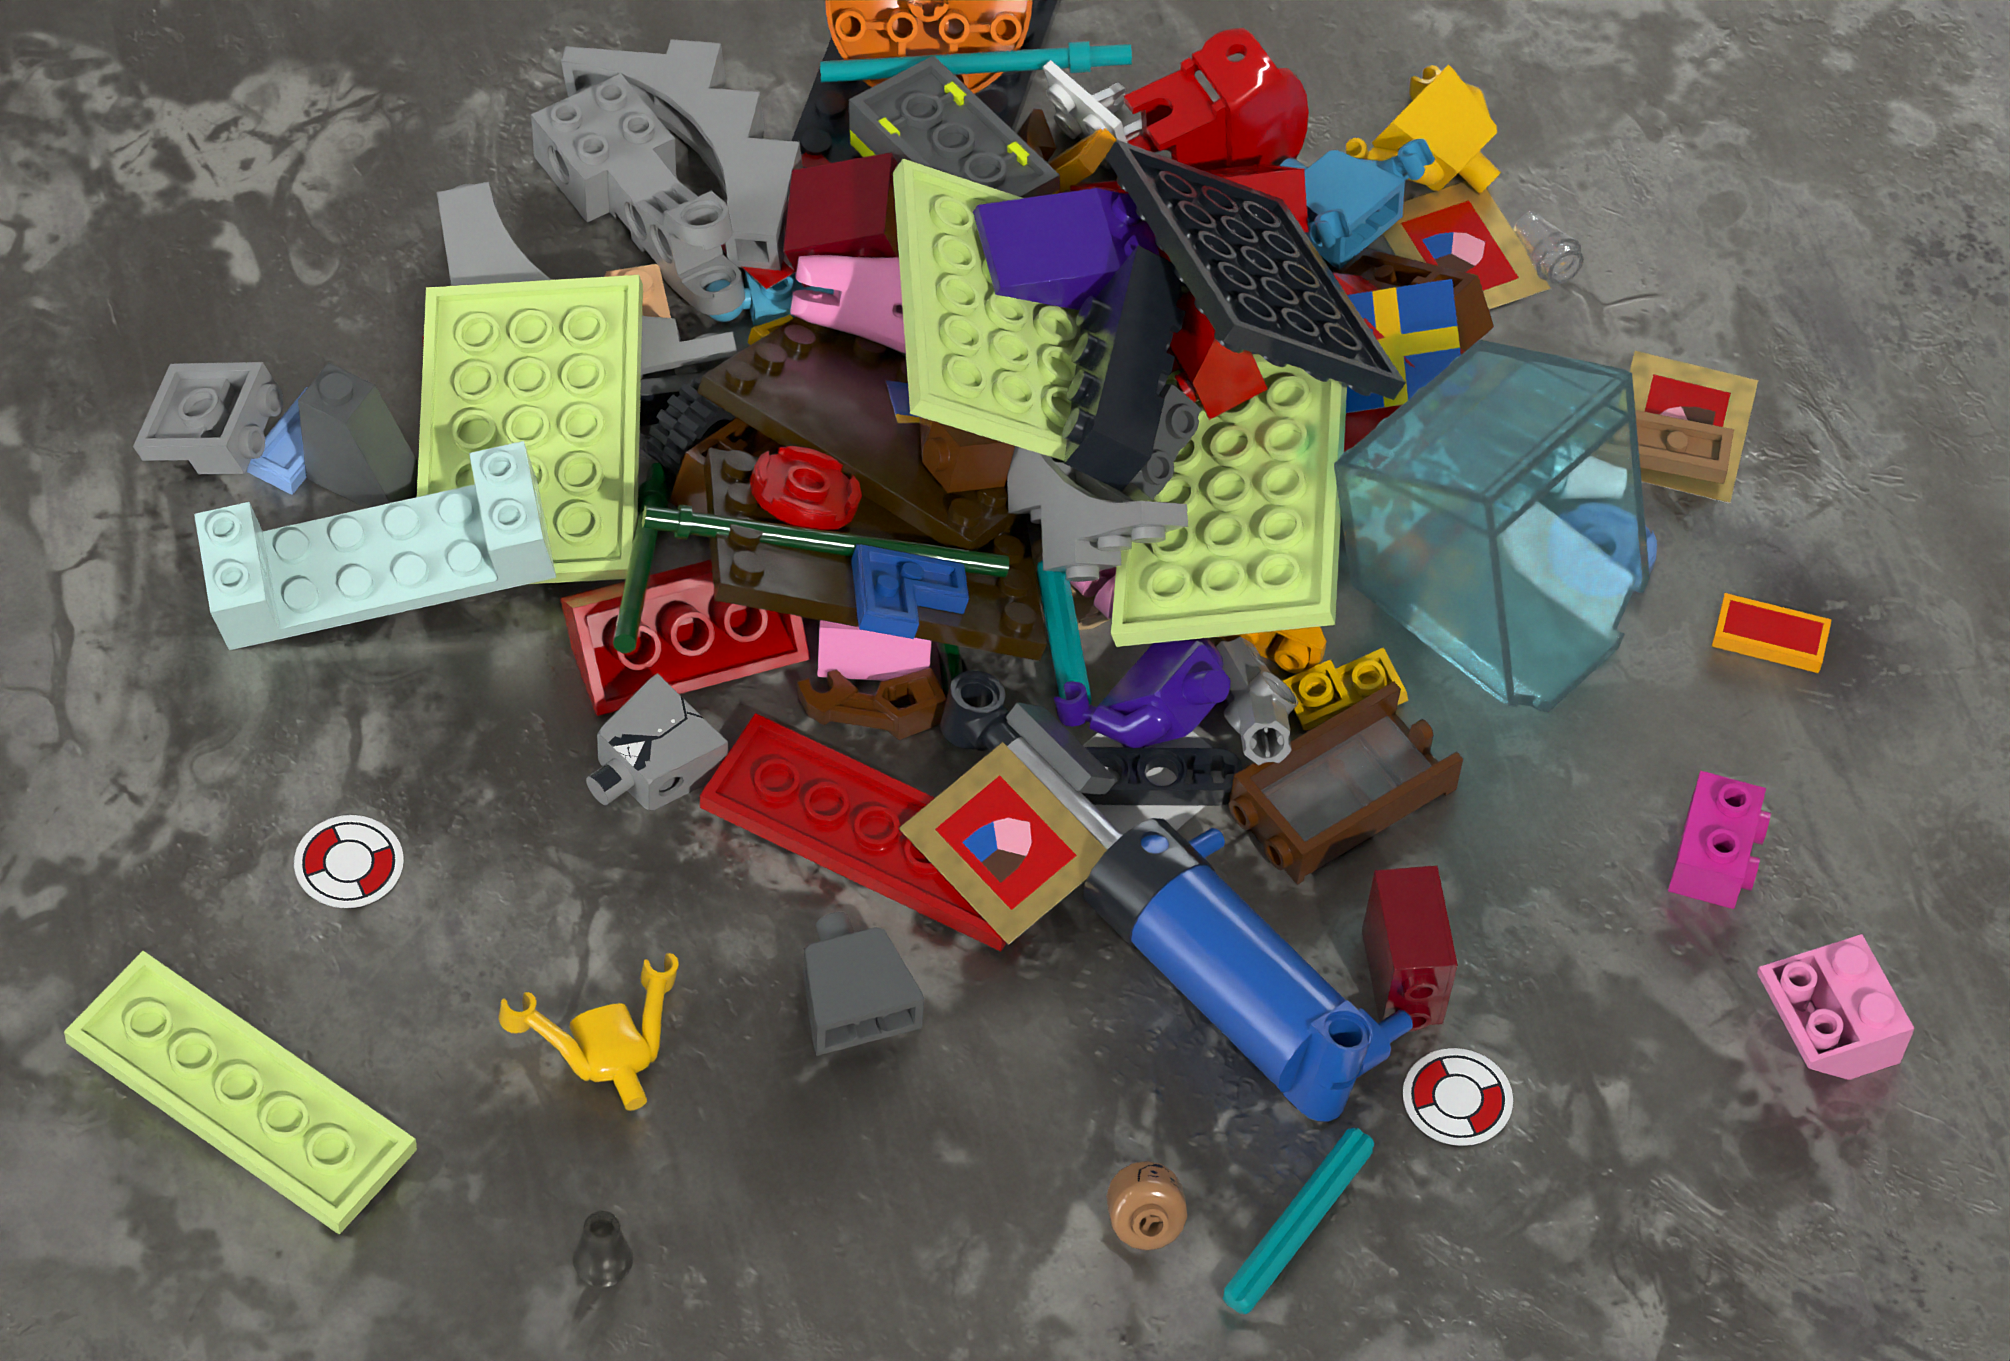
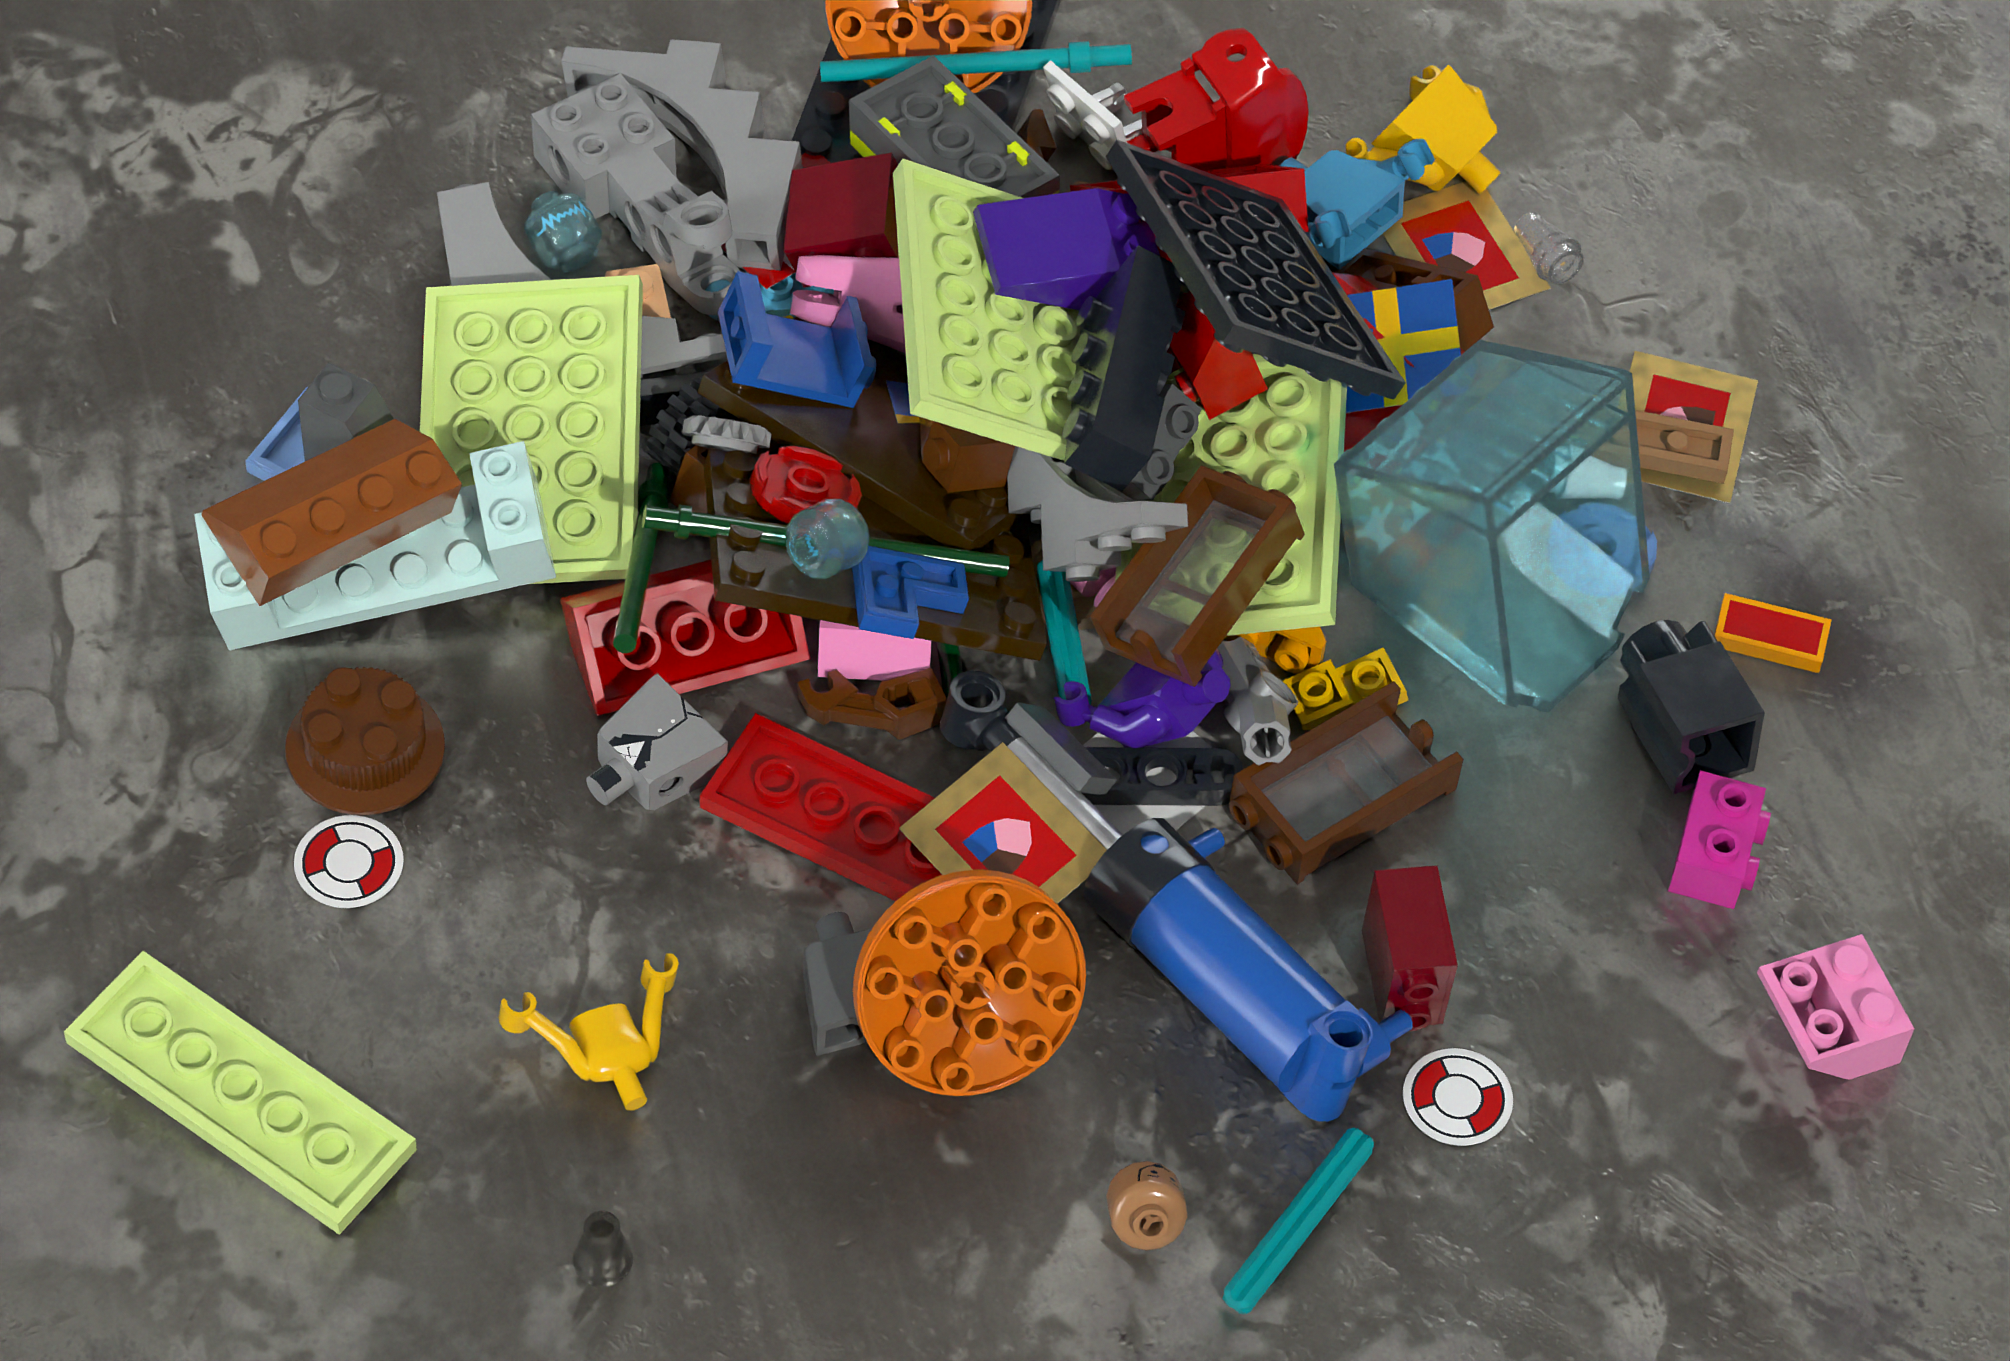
light grey plate [133,362,283,474] -> none
light orange tile [1047,128,1117,193] -> none
none -> dark orange slope [202,419,462,606]
none -> reddish brown piece [285,667,445,815]
none -> clear light blue head [524,191,602,272]
none -> light grey gear [682,415,772,455]
none -> blue panel [718,271,876,408]
none -> clear light blue head [785,499,870,579]
none -> orange bracket [853,870,1086,1096]
none -> reddish brown door [1090,465,1305,687]
none -> black piece [1618,620,1765,795]

